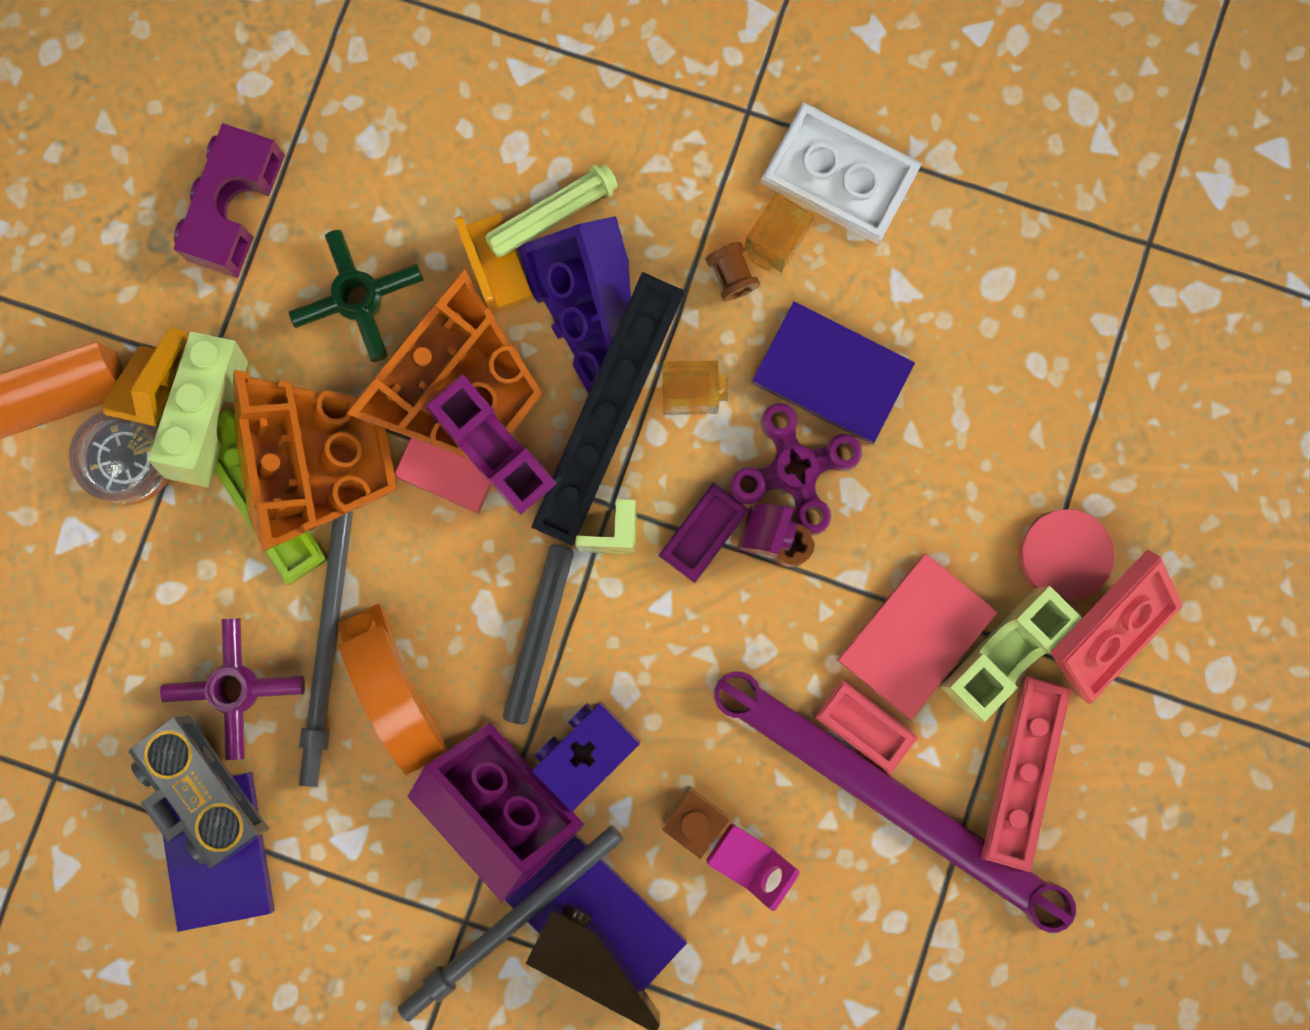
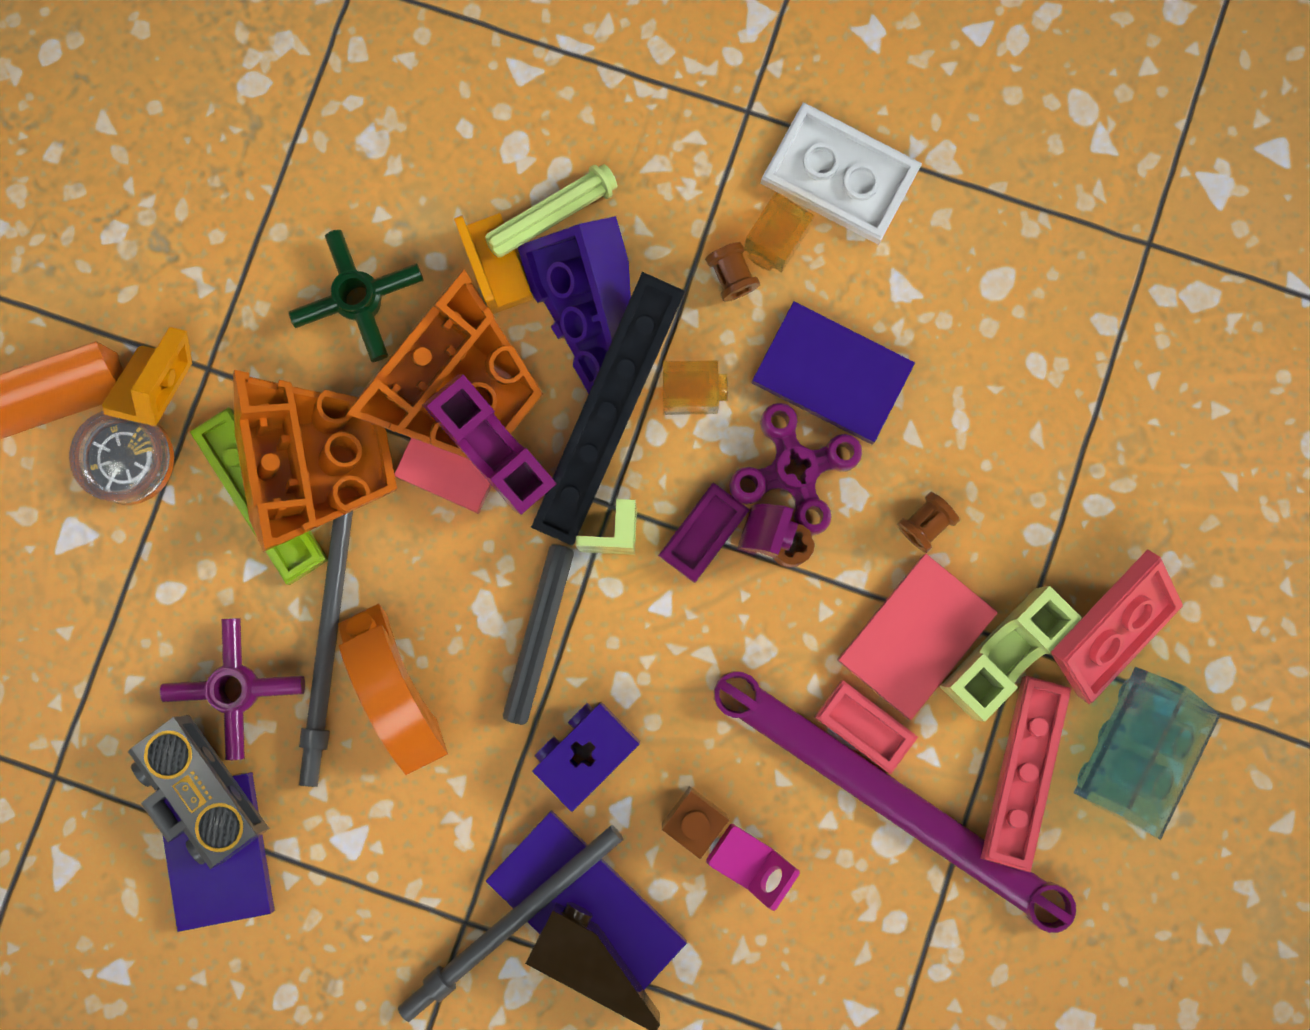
yellowish green arch [148,331,248,488] -> none
magenta arch [173,123,285,278] -> none
magenta slope [407,723,584,902] -> none
coral tile [1019,509,1114,601] -> none
none -> dark orange bush [897,492,960,553]
none -> clear light blue slope [1074,667,1221,840]

